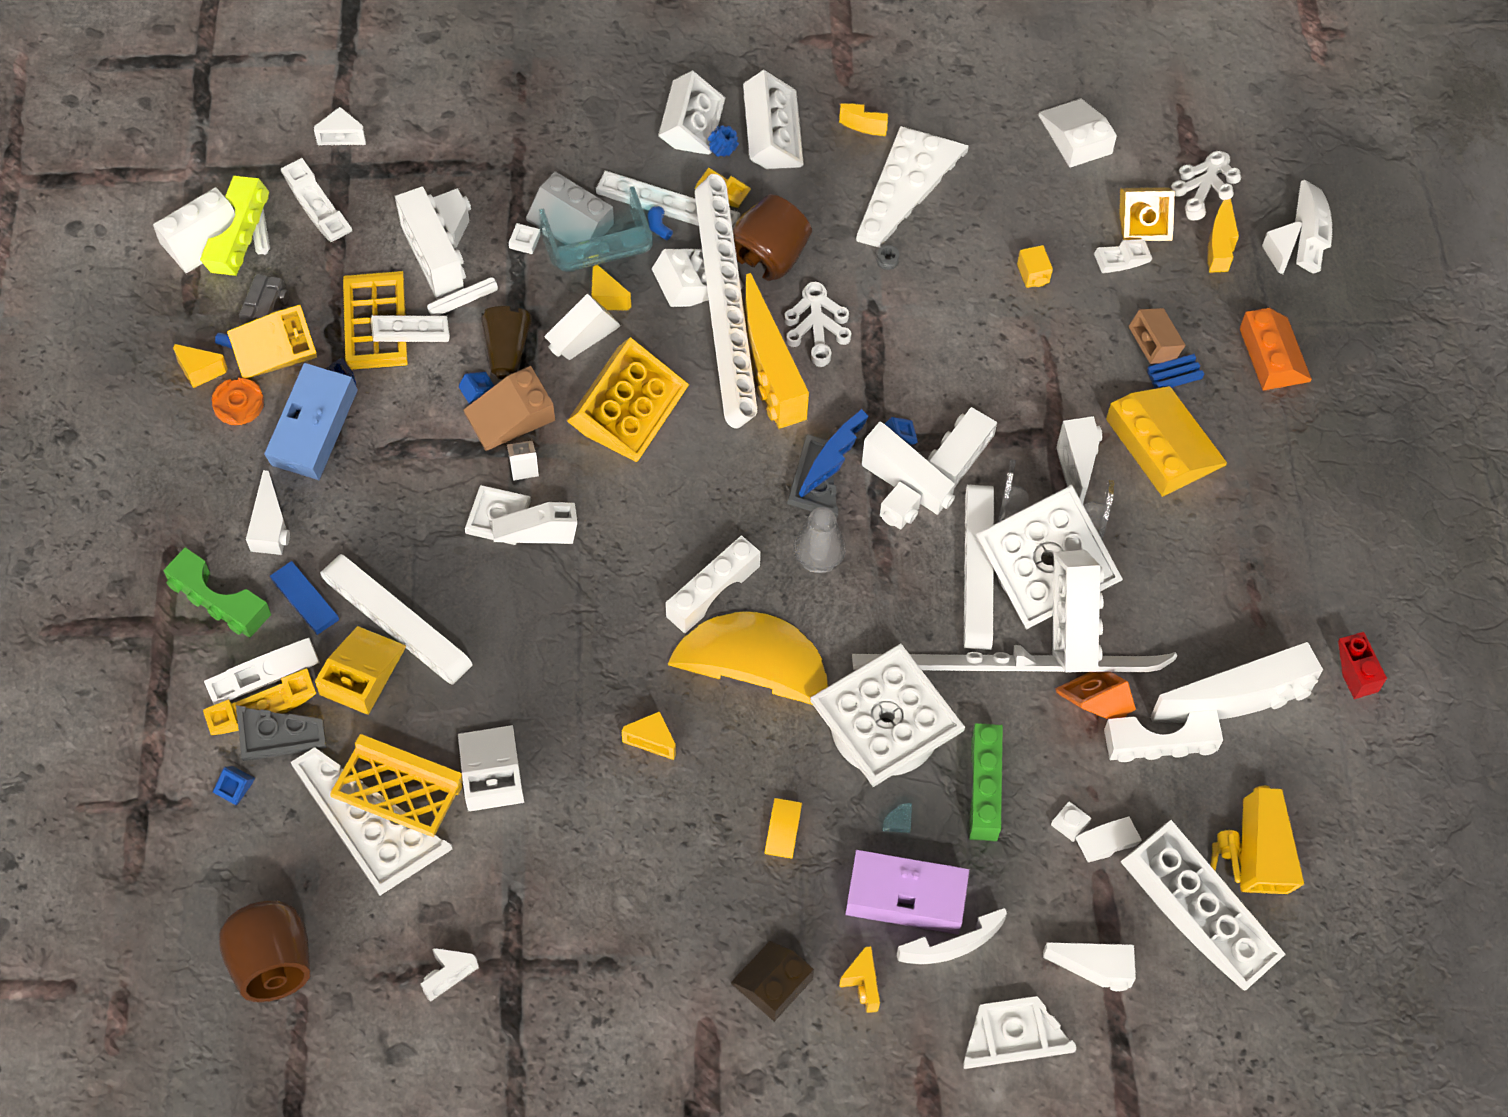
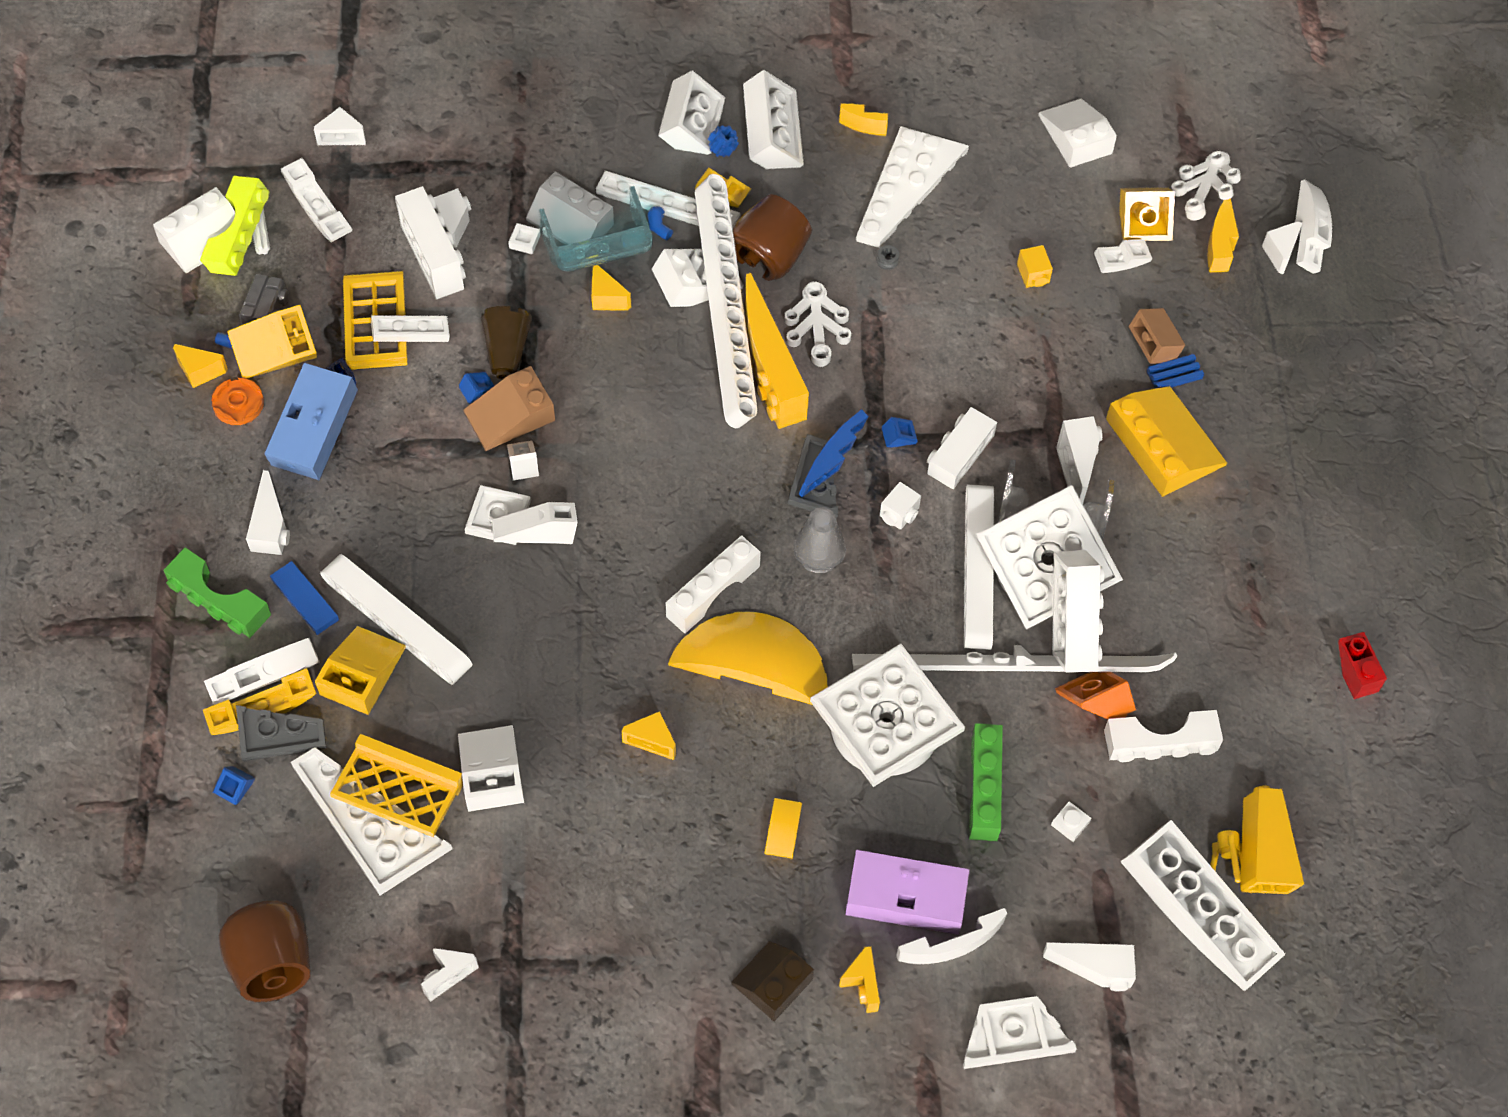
white axle [427,277,498,316] -> none
white slope [545,294,621,360] -> none
yellow slope [567,337,689,462] -> none
white slope [862,422,955,515] -> none
clear light blue tile [882,803,912,833] -> none
white slope [1076,817,1142,862] -> none
white slope [1150,642,1323,723] -> none
orange slope [1240,308,1312,390] -> none

